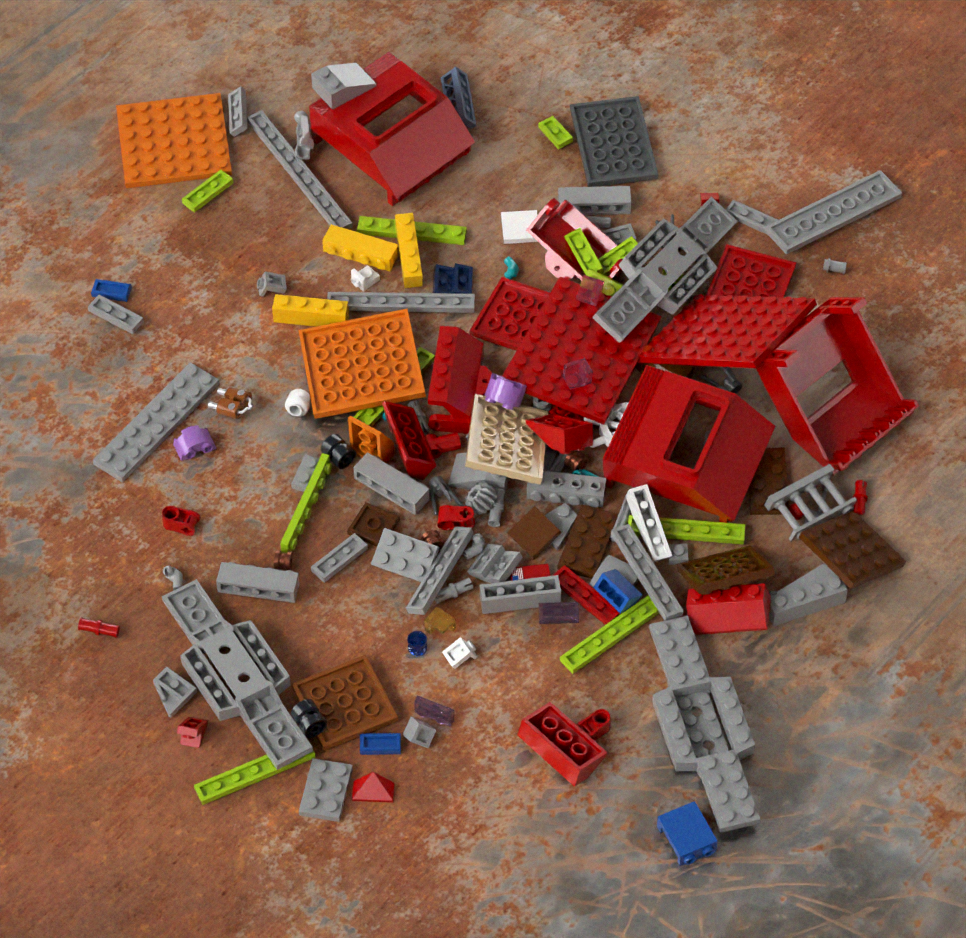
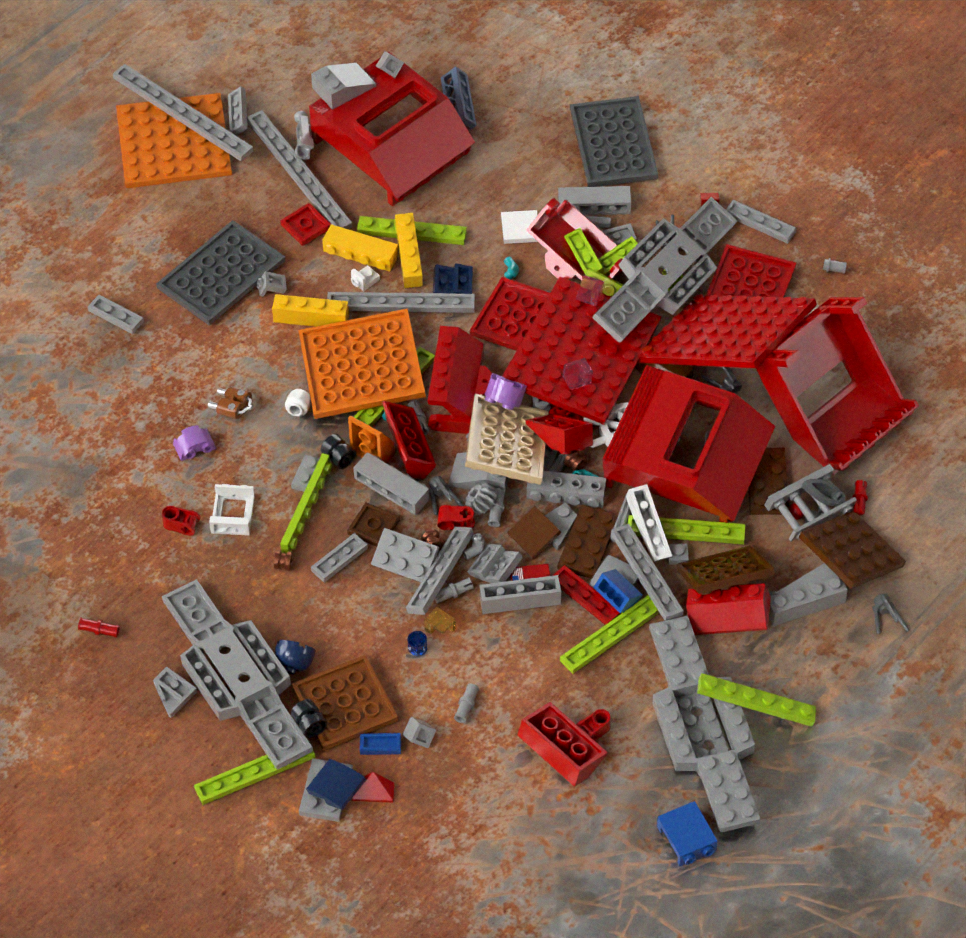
blue tile [91,279,132,302] -> none
light grey plate [93,362,219,483] -> none
light grey arm [163,565,183,591] -> none
red slope [177,717,208,748] -> none
lime plate [182,170,234,213] -> none
light grey brick [216,562,300,603] -> none
clear purple plate [414,695,454,726] -> none
red piece [425,432,461,459] -> none
white bracket [442,637,478,669] -> none
lime plate [538,116,573,150] -> none
clear purple plate [538,602,579,624] -> none
light grey plate [765,170,902,255] -> none
none -> light grey plate [113,64,254,162]
none -> dark grey plate [156,220,285,326]
none -> white window [209,484,255,535]
none -> dark blue cylinder [275,640,316,675]
none -> red plate [280,203,331,246]
none -> dark blue slope [306,759,366,810]
none -> light grey panel [376,51,404,78]
none -> light grey pin [454,684,479,723]
none -> lime plate [697,673,816,727]
none -> dark grey arm [802,479,846,506]
none -> dark grey plant [872,594,909,634]

